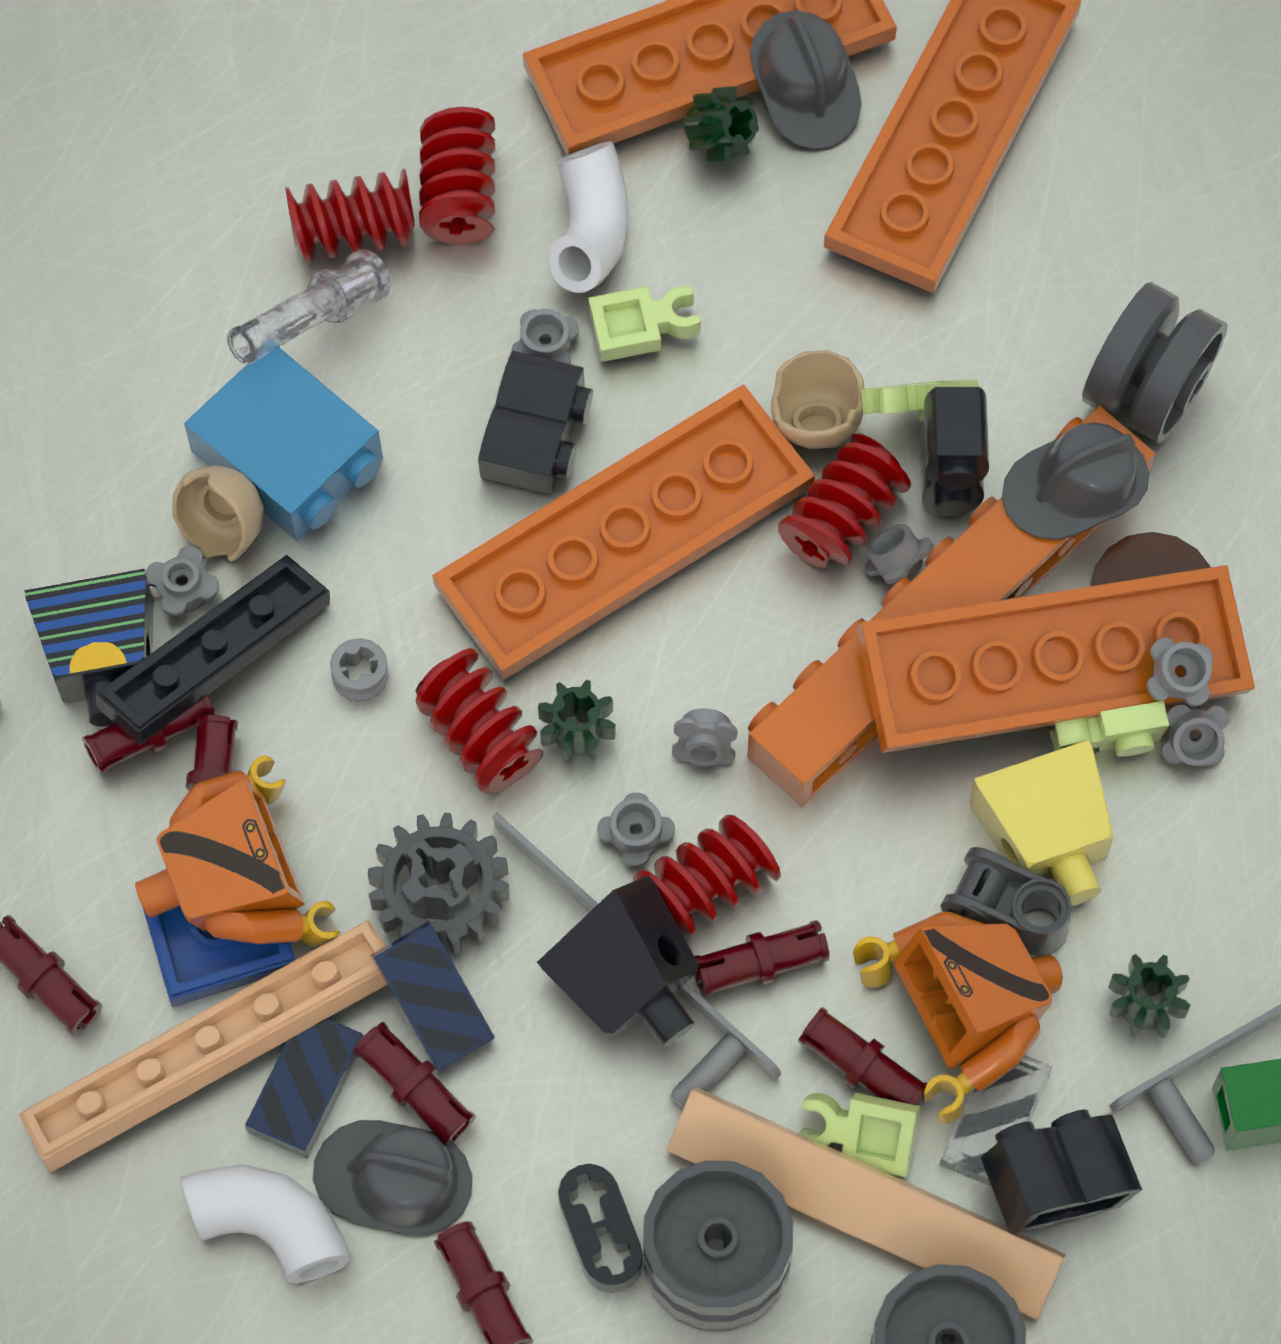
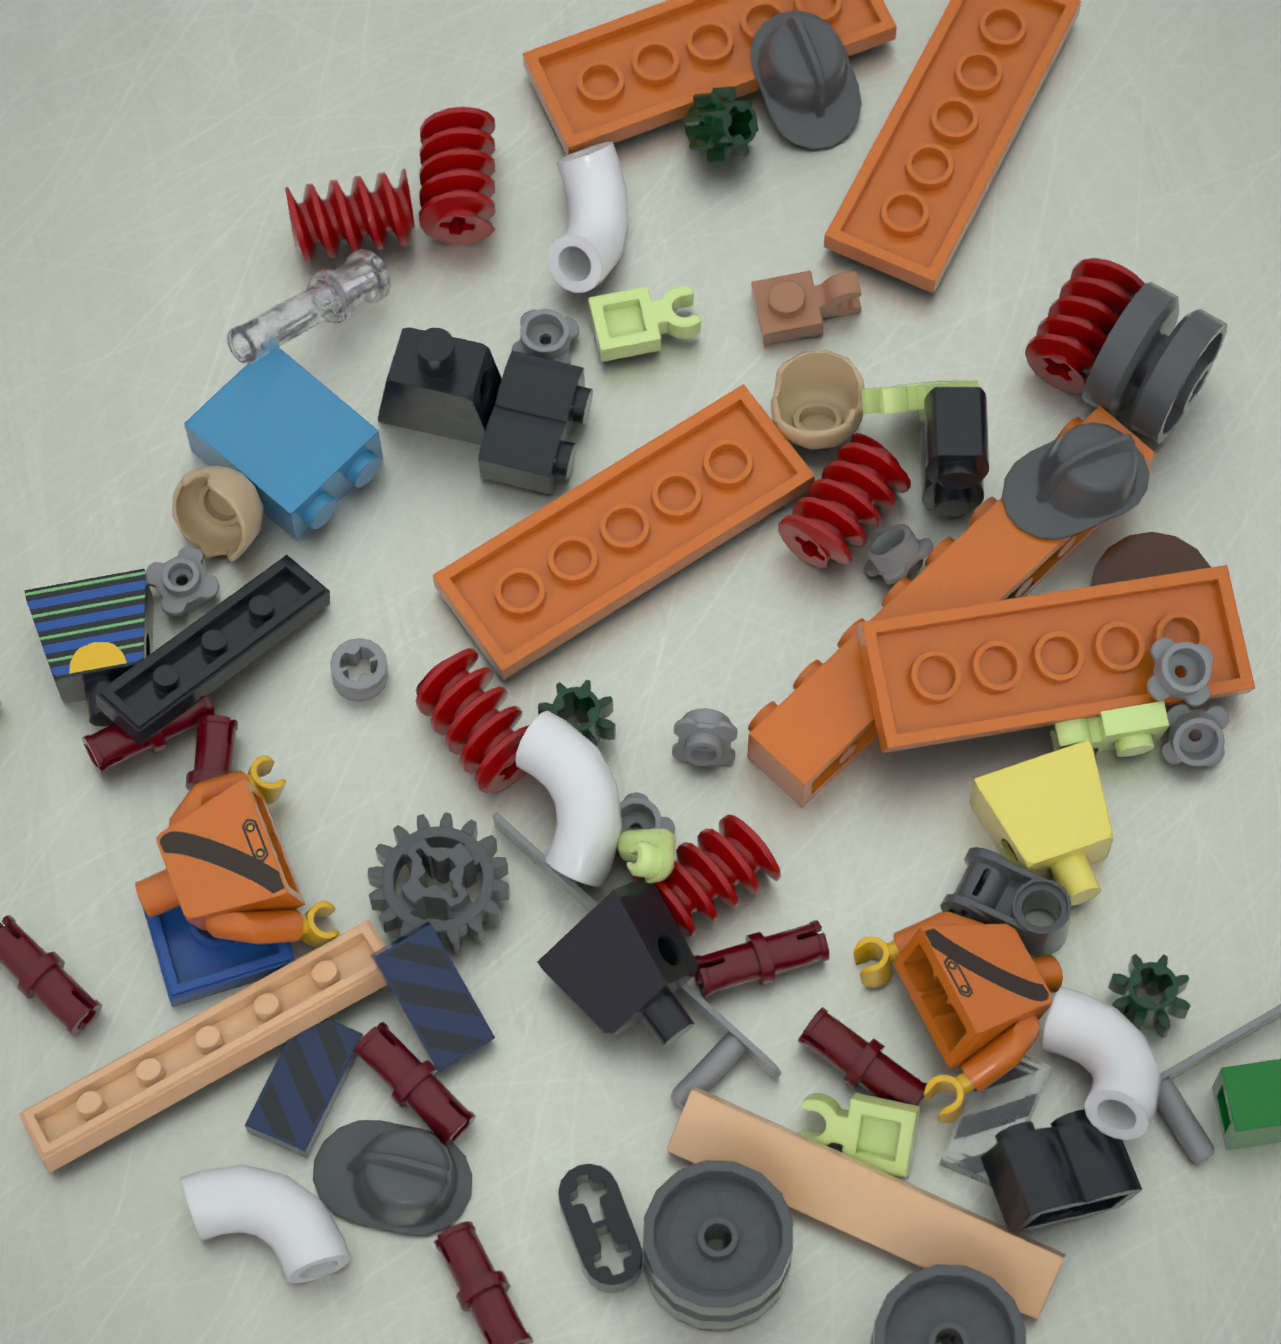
none -> black torso [378,327,502,445]
none -> white cylinder [515,711,623,887]
none -> yellowish green arm [617,828,675,883]
none -> nougat plate [751,270,862,346]
none -> red piece [1025,258,1145,394]
none -> white cylinder [1042,987,1161,1140]

